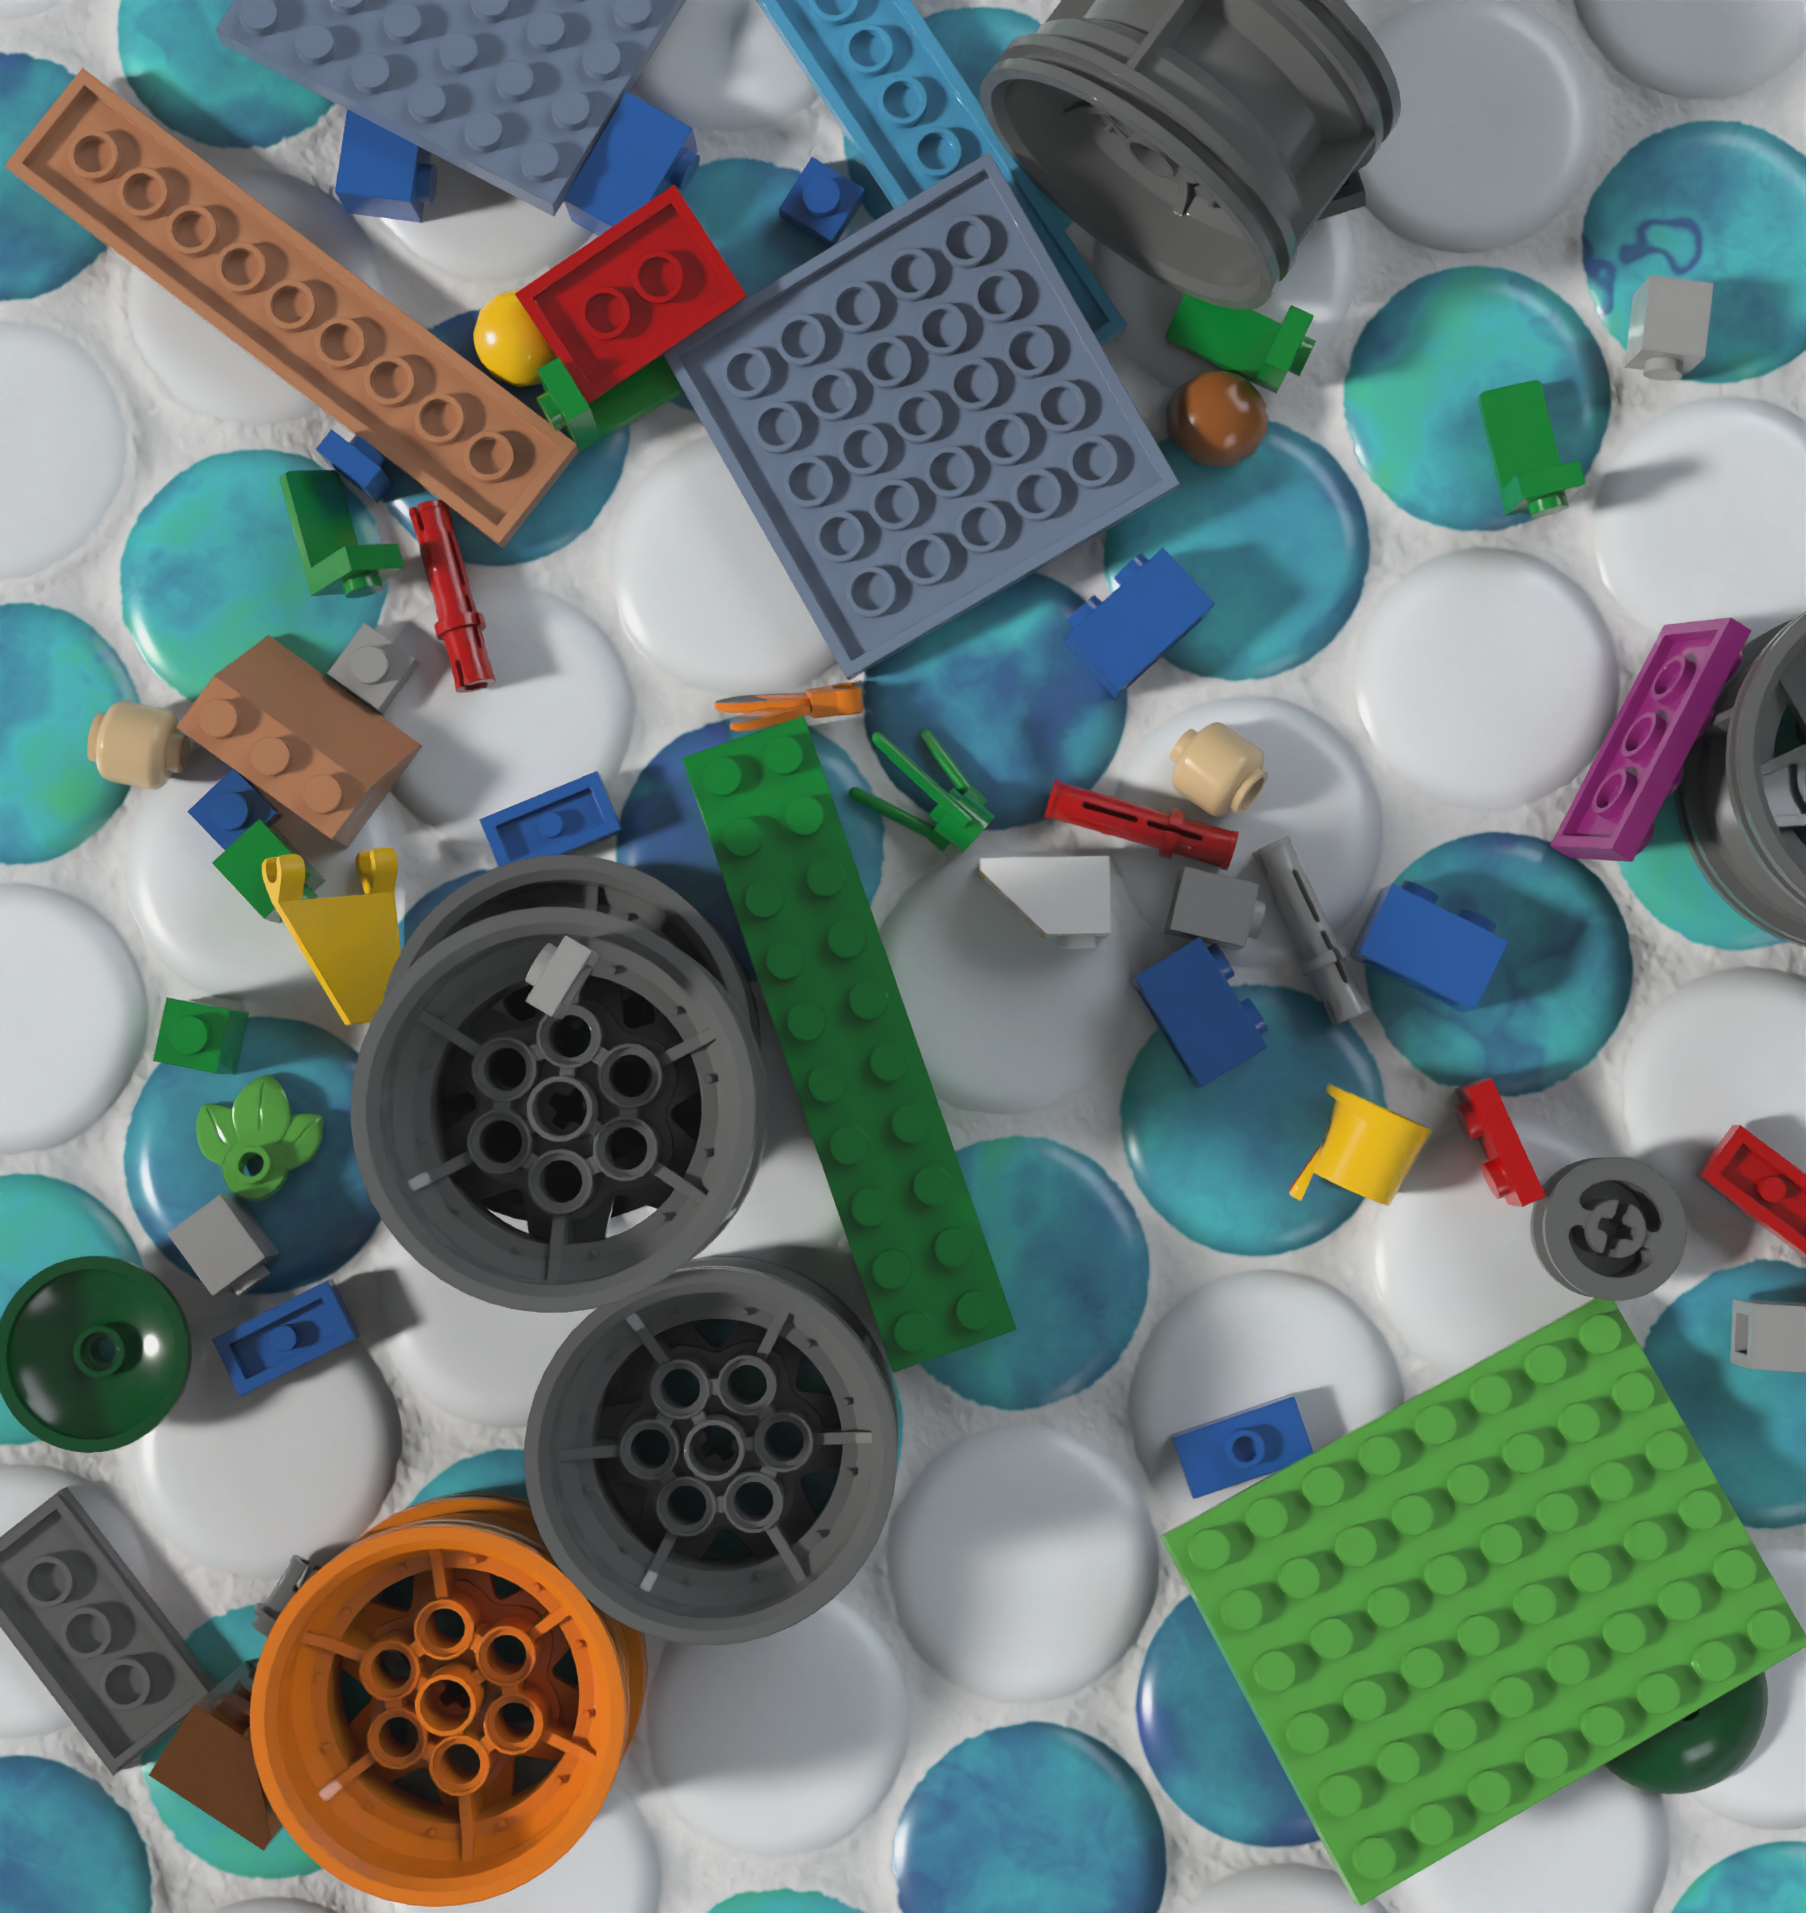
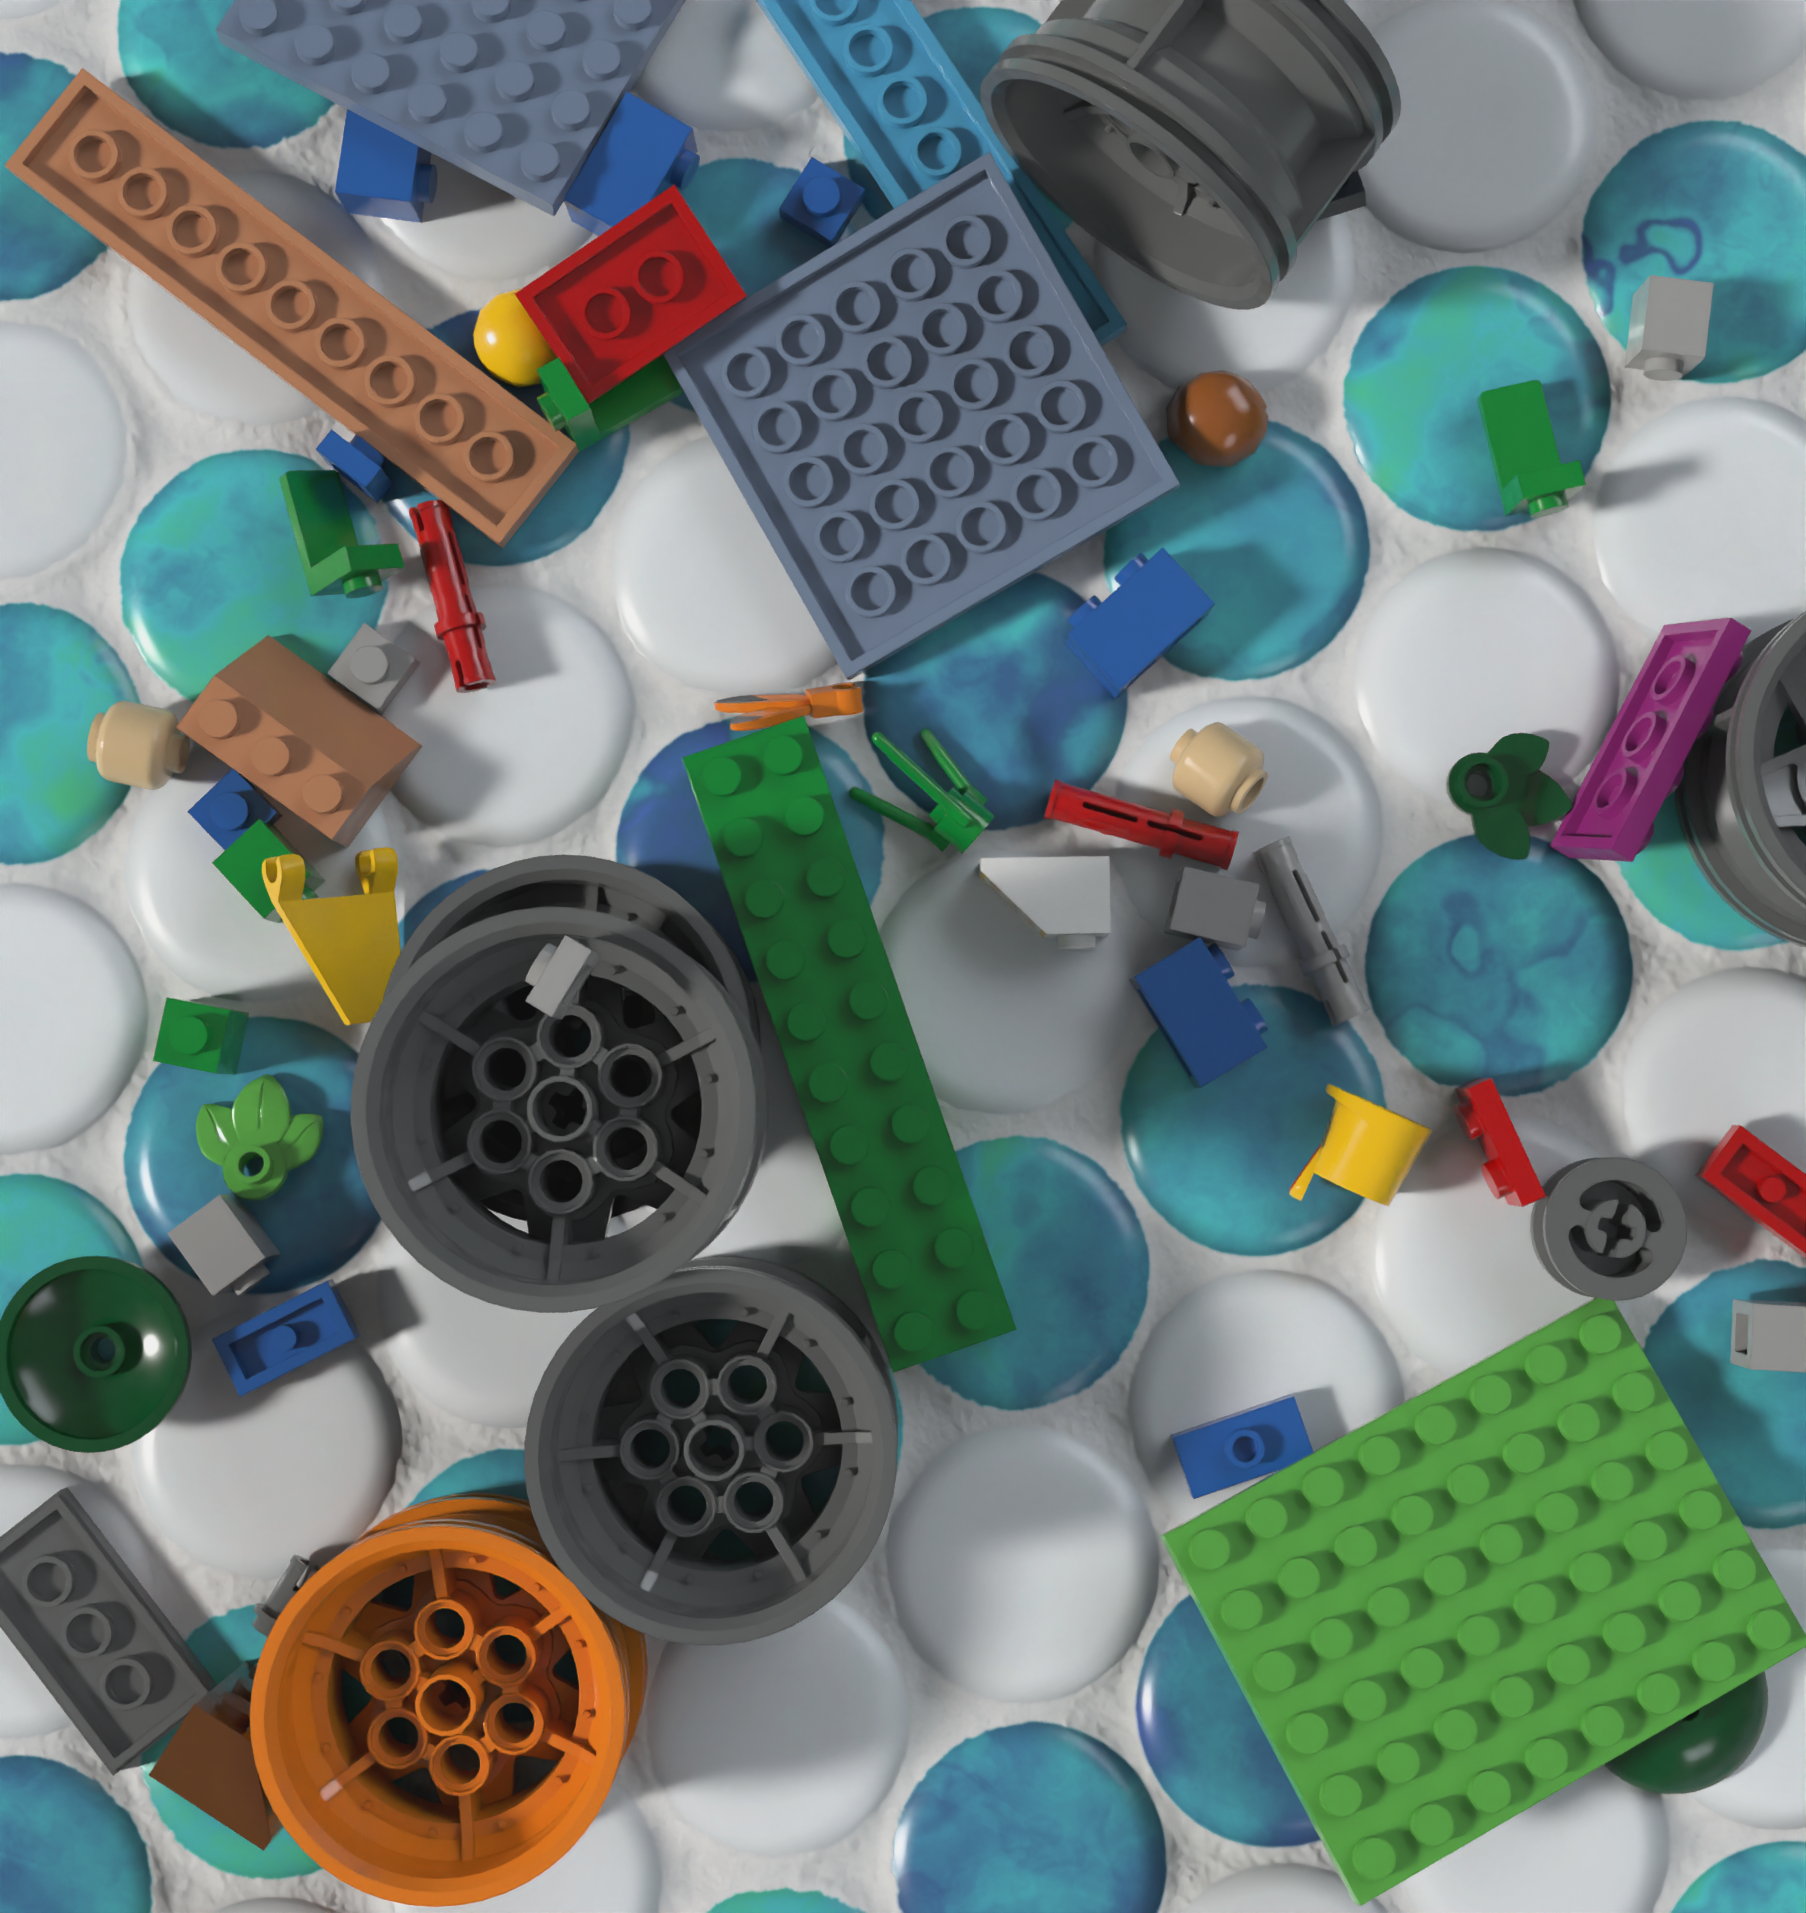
blue plate [479,771,624,867] -> none
green bracket [1165,293,1316,394] -> none
blue brick [1348,880,1509,1012] -> none
none -> dark green plate [1446,733,1572,860]

